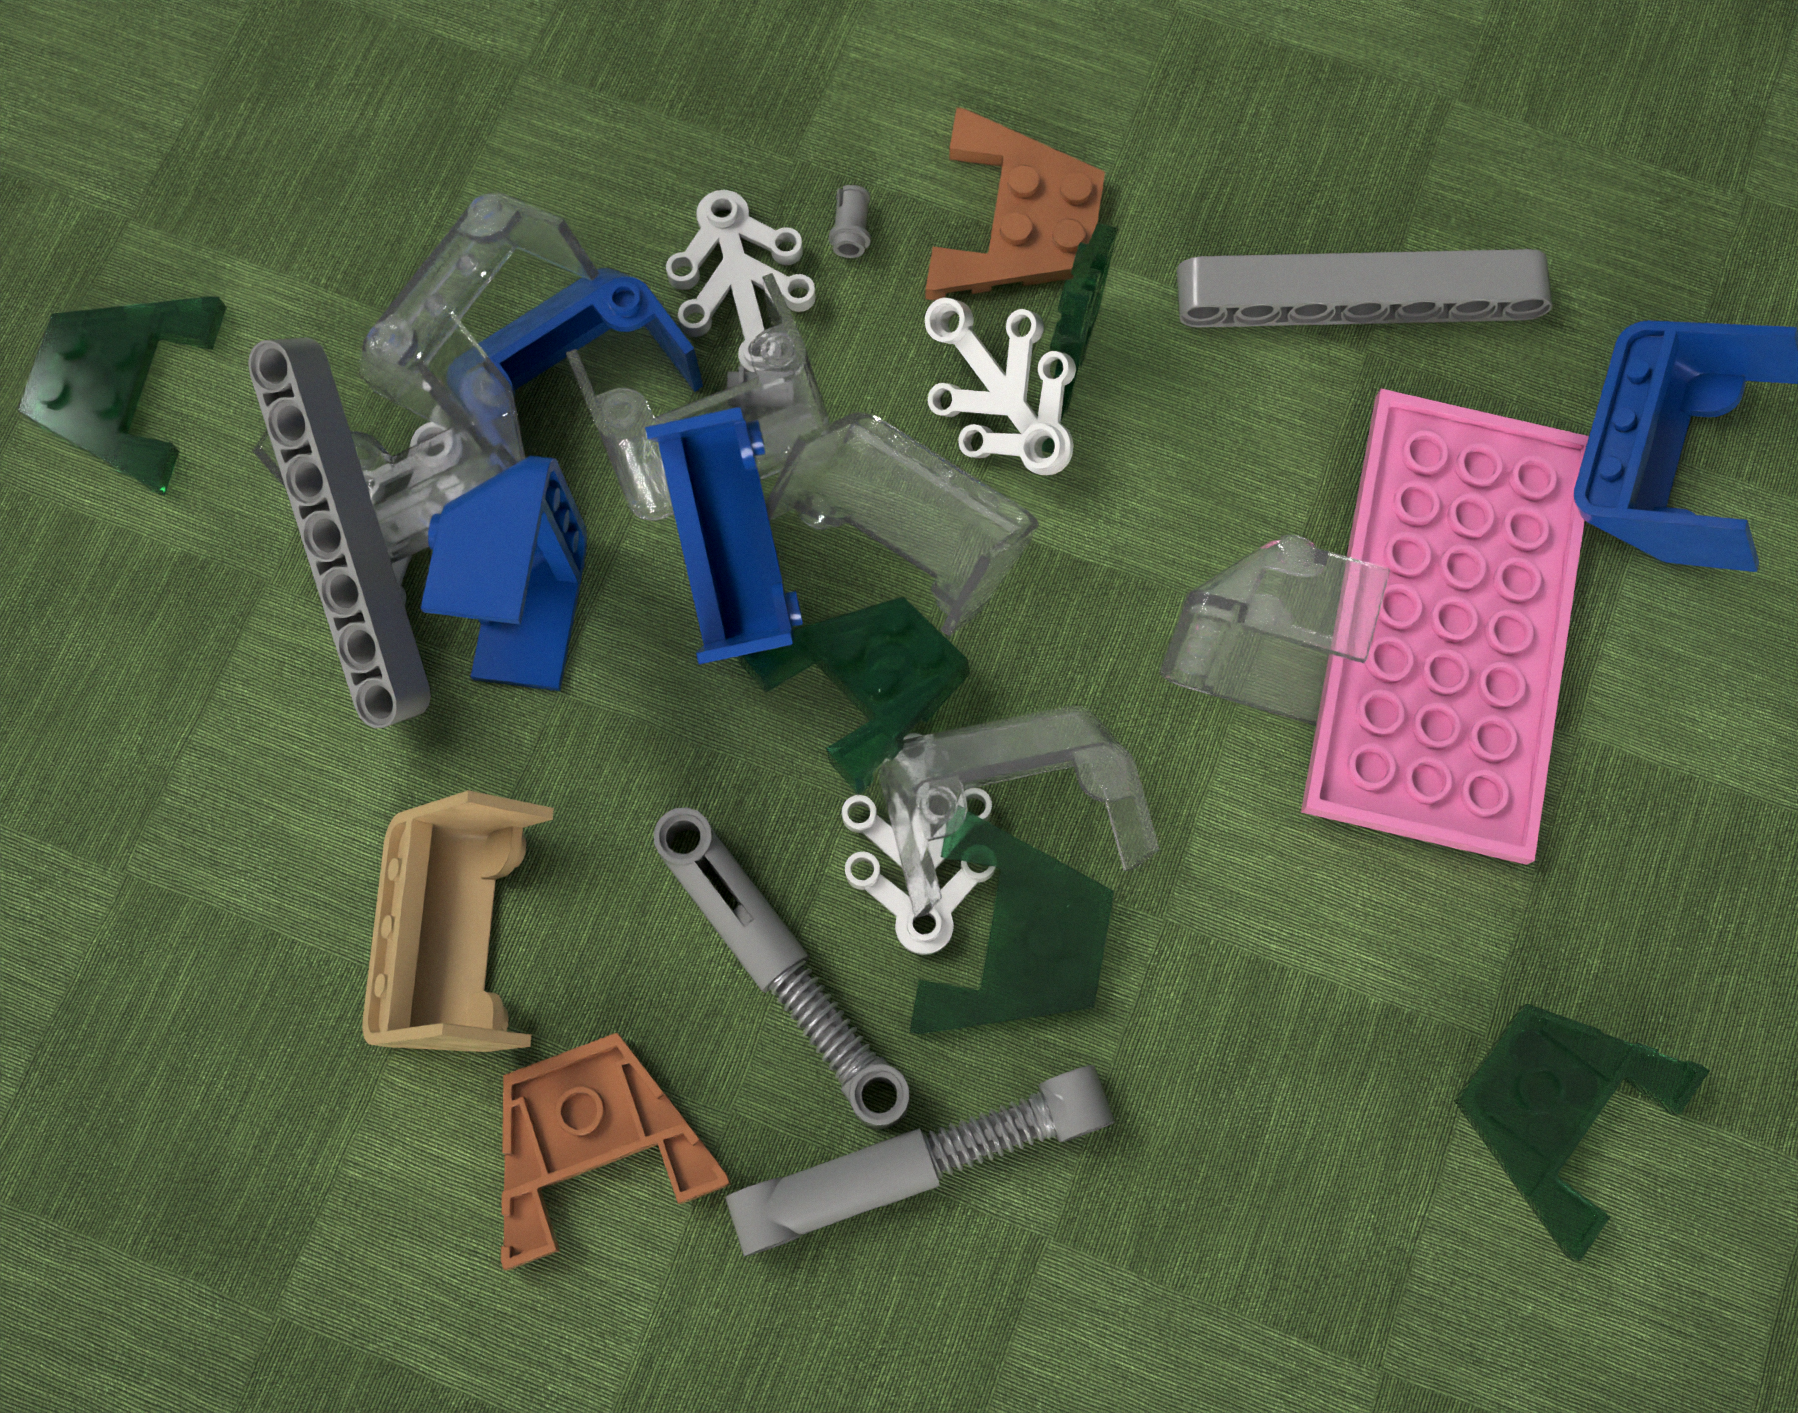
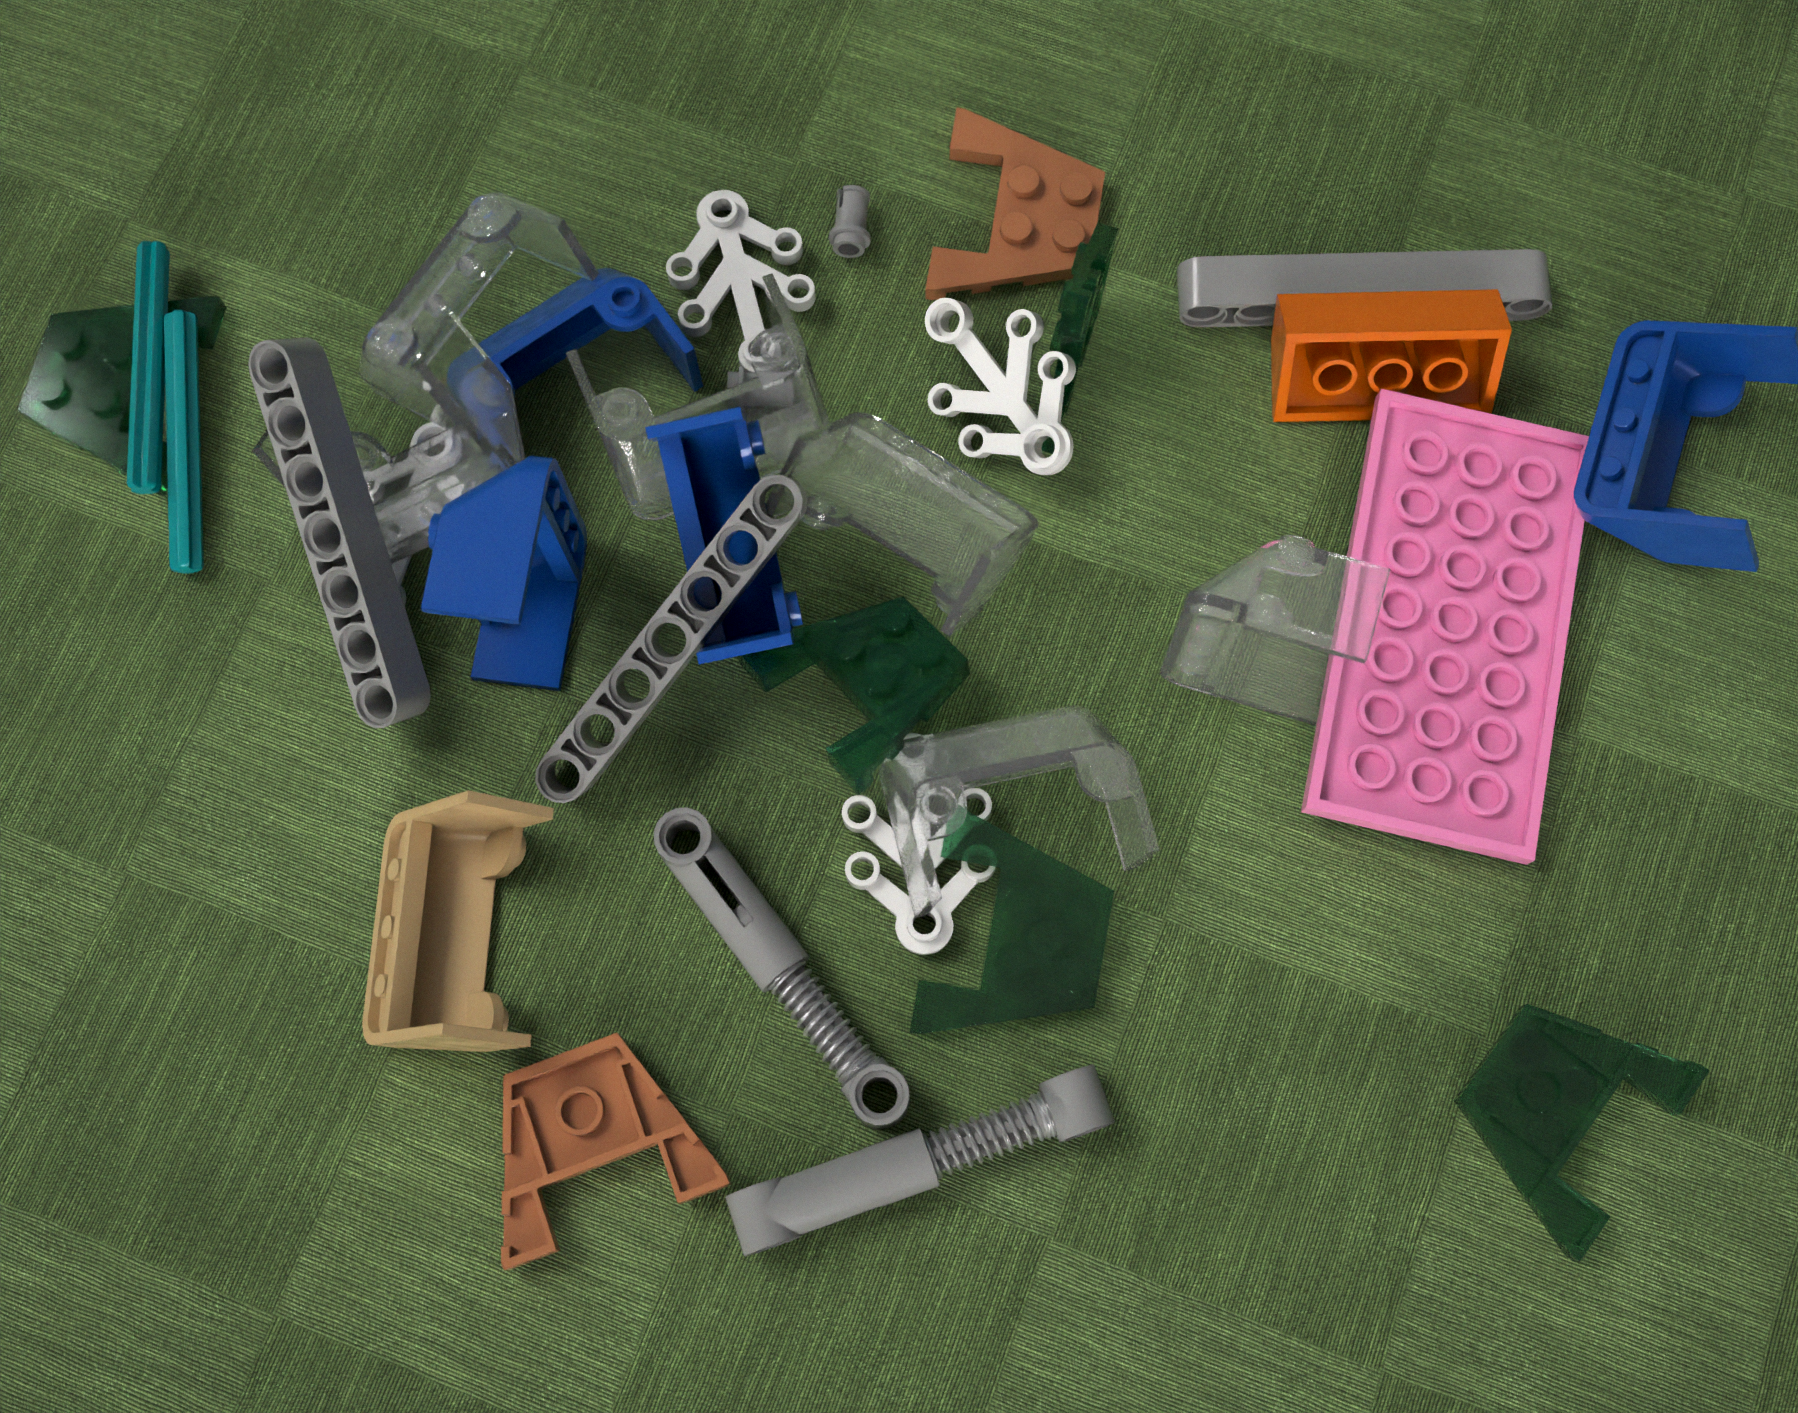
none -> teal axle [126,240,170,494]
none -> teal axle [164,310,204,574]
none -> light grey beam [535,475,808,803]
none -> orange slope [1271,289,1512,422]

